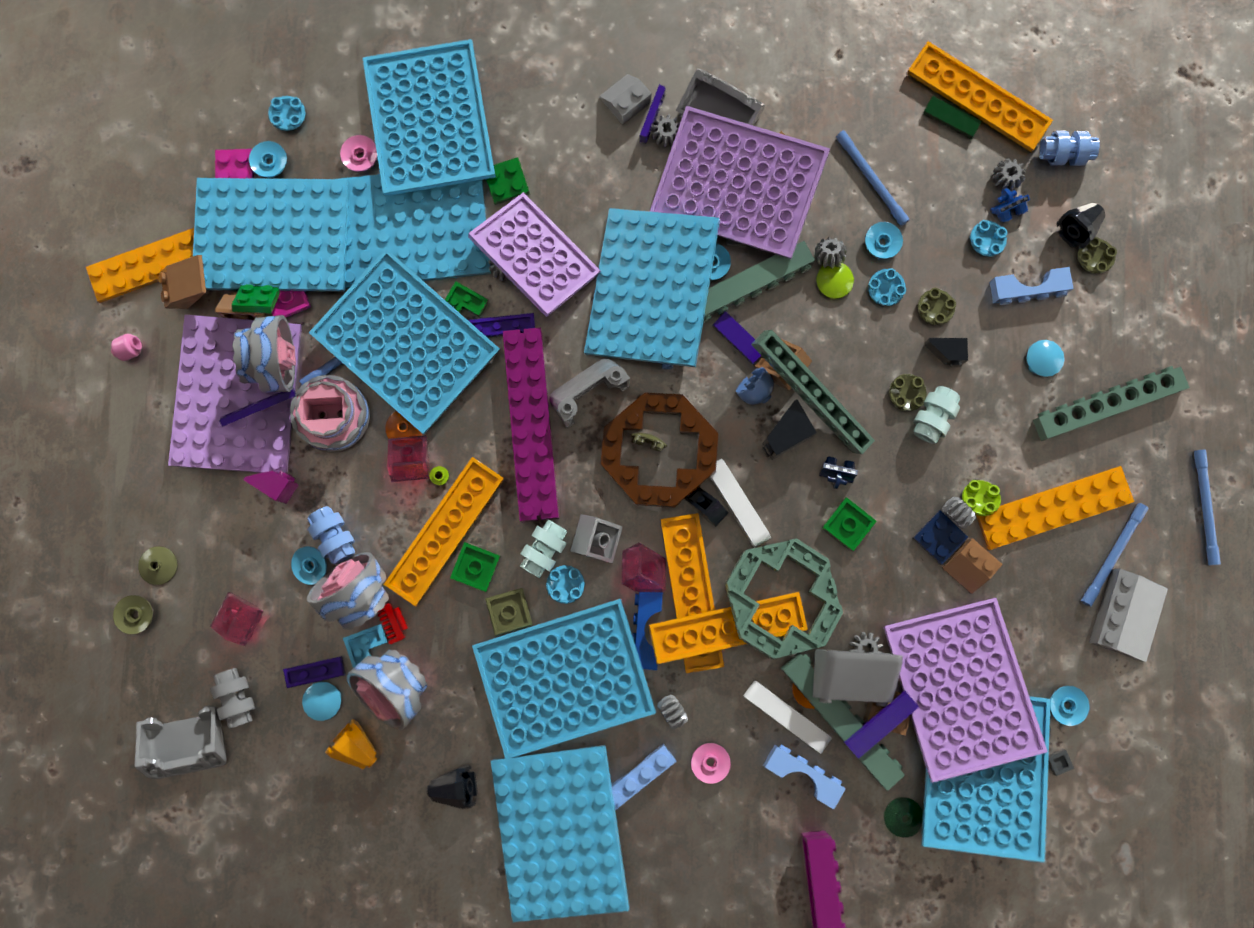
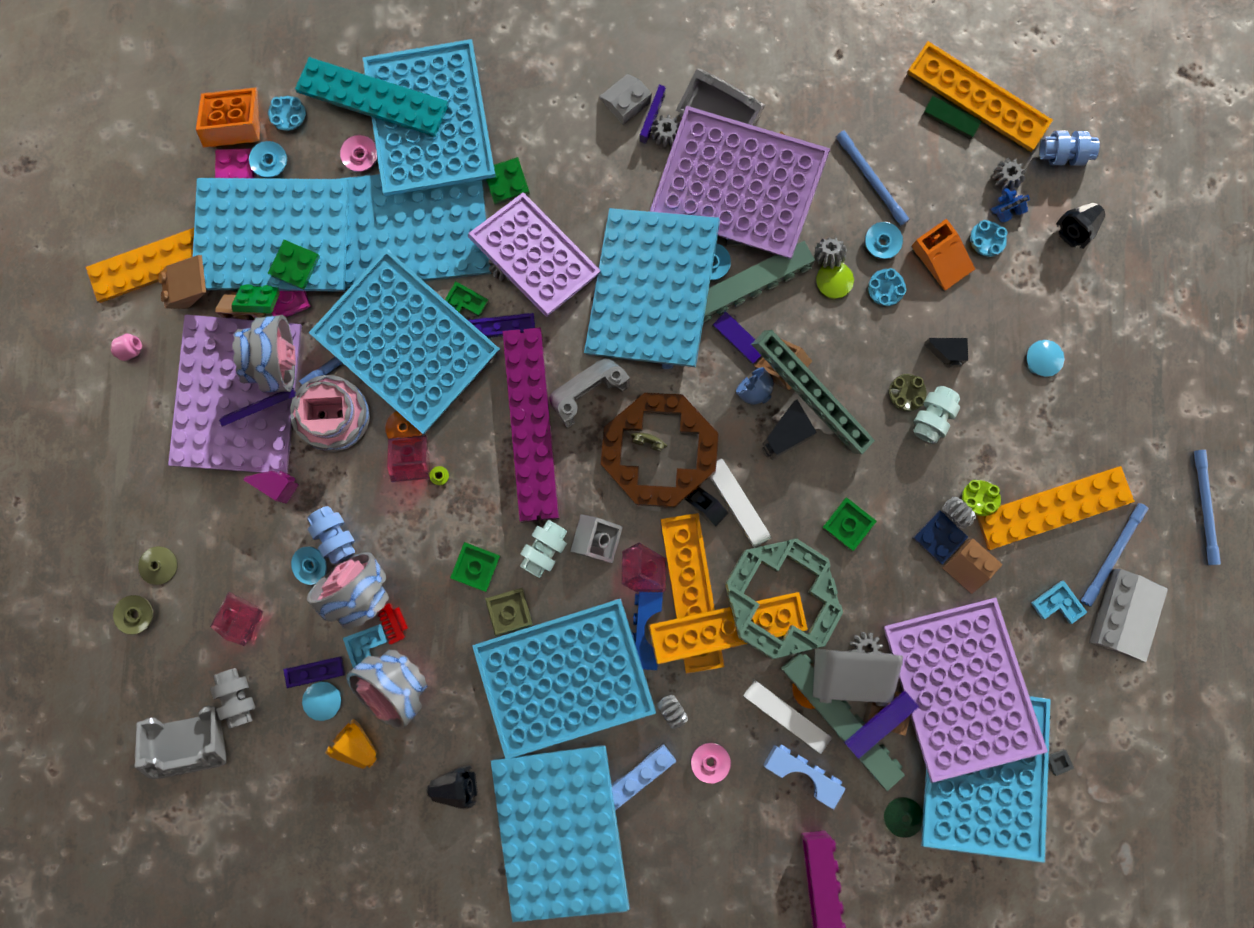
light orange plate [383,457,504,606] -> none
medium azure dish [546,565,585,604] -> none
dark blue hips [819,456,858,489] -> none
olive dish [918,288,956,325] -> none
light blue arch [989,267,1074,305] -> none
sand green brick [1033,366,1190,441] -> none
medium azure dish [1050,686,1090,726] -> none
olive dish [1078,237,1117,274] -> none
none -> orange slope [196,88,260,148]
none -> green plate [267,240,320,290]
none -> teal plate [295,57,449,137]
none -> orange slope [911,219,975,291]
none -> medium azure plate [1031,581,1088,624]

